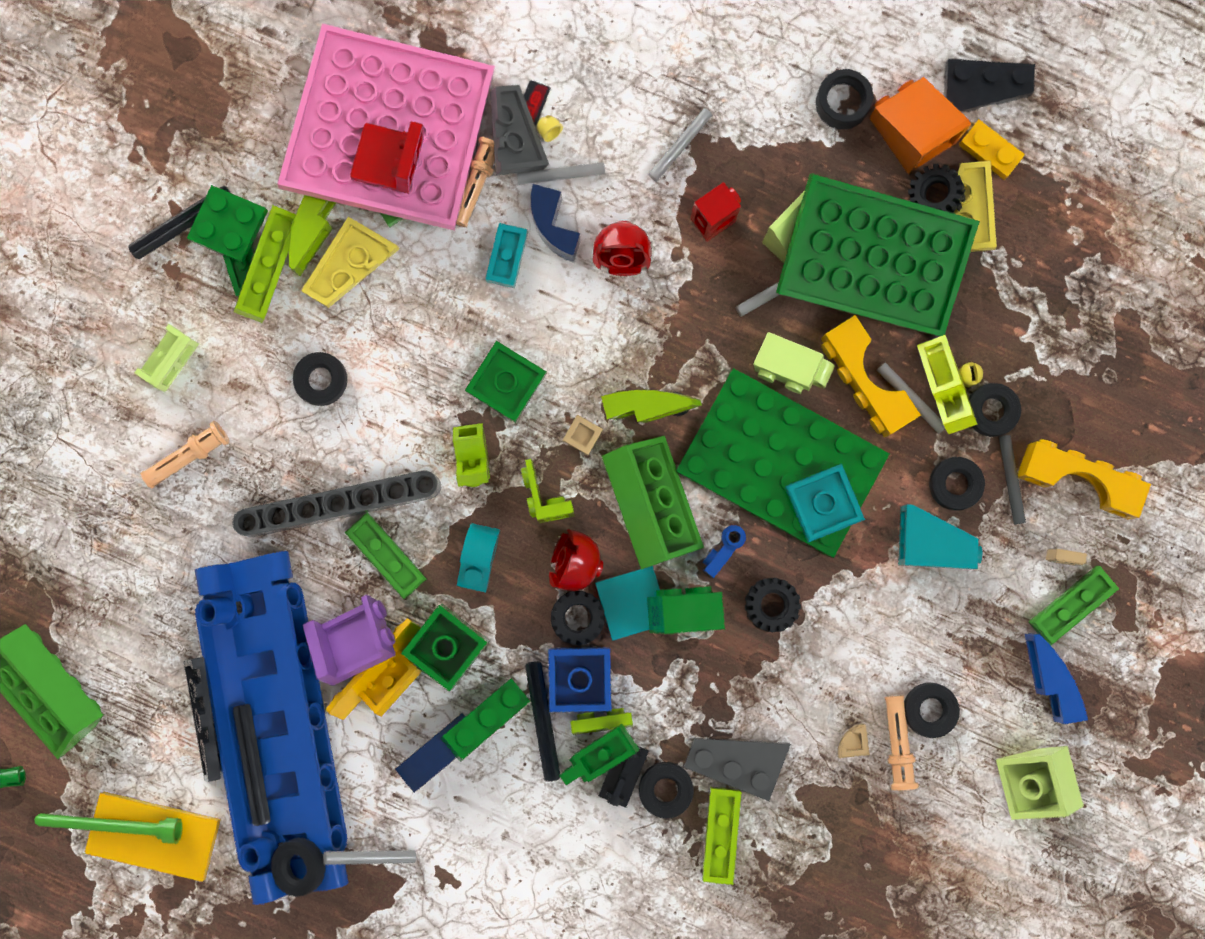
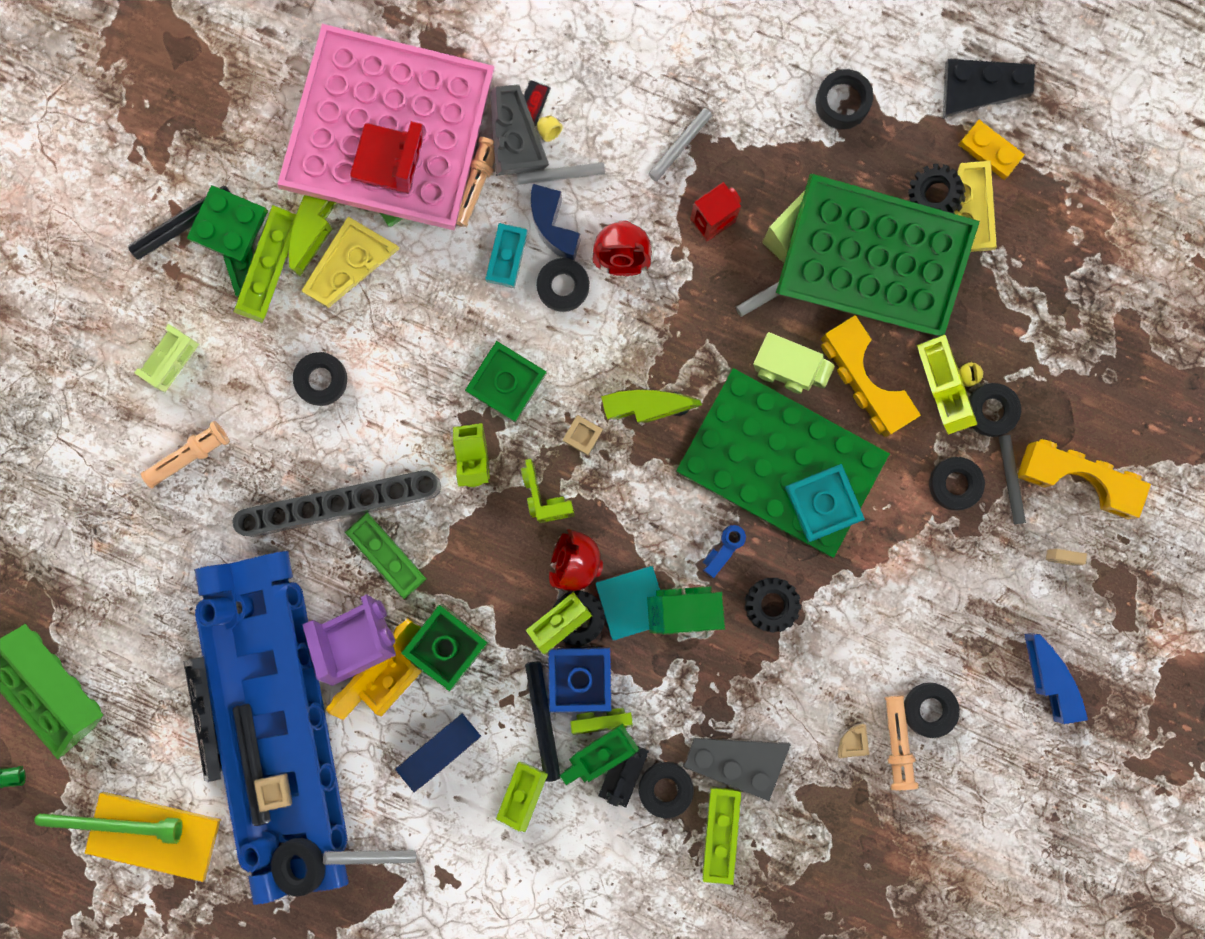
green plate [441,678,530,762] -> none
teal brick [457,523,500,593] -> none
bright green slope [602,436,704,570] -> none
orange slope [870,77,971,175] -> none
light grey bar [877,362,945,434] -> none
teal slope [898,504,983,570] -> none
yellowish green slope [996,746,1084,820] -> none
bright green tile [1029,565,1119,645] -> none
none -> tan tile [254,774,292,812]
none -> lime plate [496,761,548,832]
none -> lime plate [526,592,592,654]
none -> black tyre [537,258,589,312]

